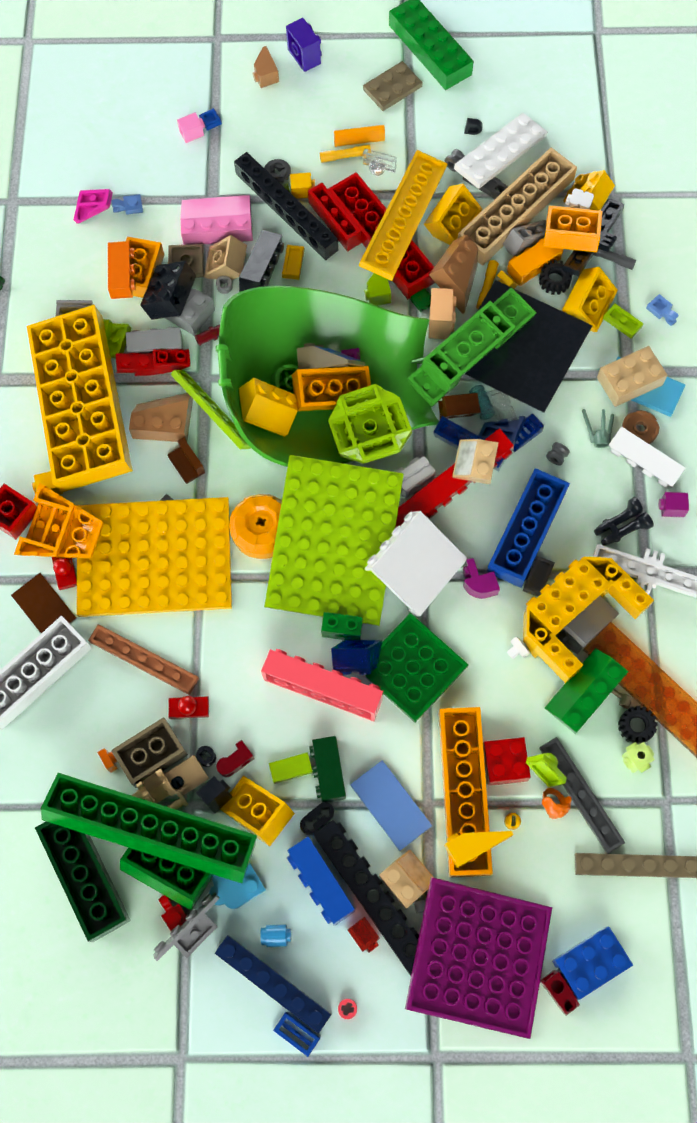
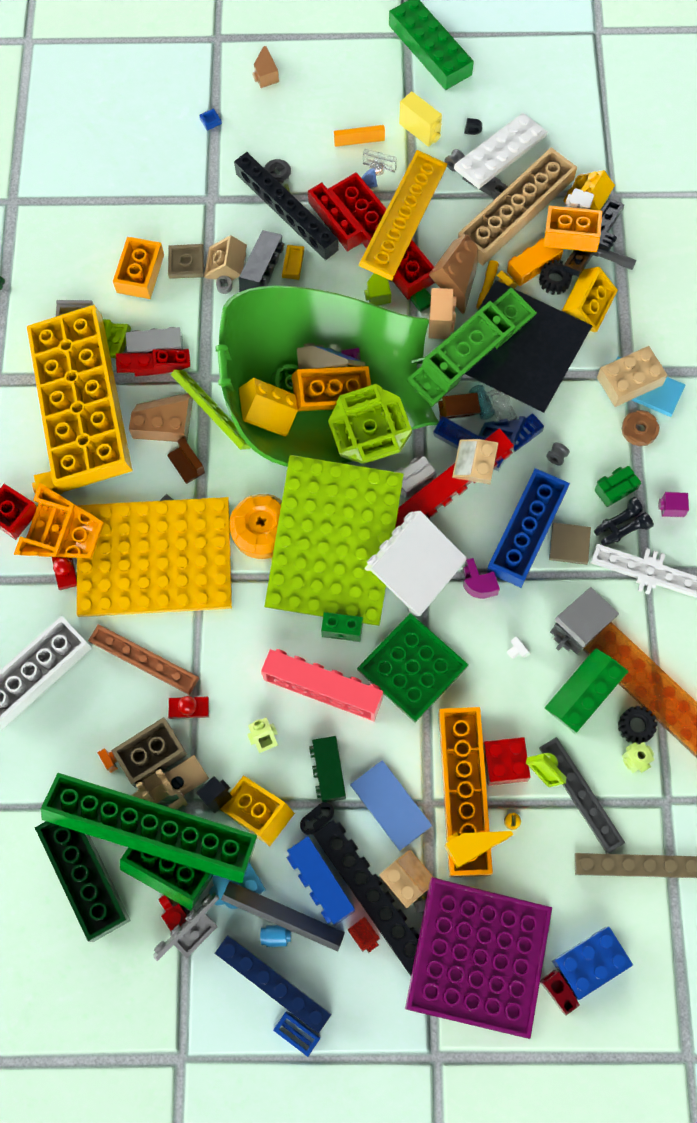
reddish brown sticker [11,573,76,633] -> none
dark pink wing [73,189,113,224] -> none
orange brick [108,241,136,299] -> none
medium blue plate [111,194,143,215] -> none
black piece [140,261,196,320] -> none
light grey slope [165,288,215,336] -> none
bright pink brick [177,112,205,143] -> none
bright pink slope [180,195,253,245] -> none
dark red pin [195,324,220,346] -> none
black bush [196,746,217,767] -> none
dark red leg [216,740,255,777] -> none
lime tile [269,752,313,784] -> none
dark purple brick [286,18,322,72] -> none
yellow brick [290,172,315,199] -> none
yellow piece [320,144,371,163] -> none
clear blue slope [331,640,382,675] -> none
coral bush [338,999,357,1019] -> none
dark tan plate [363,61,423,111] -> none
yellow slope [424,184,482,245] -> none
light grey slope [503,220,546,257] -> none
dark grey tile [523,556,555,597] -> none
yellow wedge [523,557,654,683] -> none
orange piece [542,788,572,819] -> none
sand green plant [582,409,614,448] -> none
lime plate [603,303,643,339] -> none
white brick [609,426,686,488] -> none
dark tan hand [611,689,632,709] -> none
medium blue plate [646,294,679,326] -> none
none -> dark grey tile [221,881,345,952]
none -> yellowish green brick [247,717,278,753]
none -> medium blue tile [362,168,377,188]
none -> light yellow brick [399,91,442,147]
none -> dark tan tile [549,522,591,565]
none -> green brick [595,466,641,507]

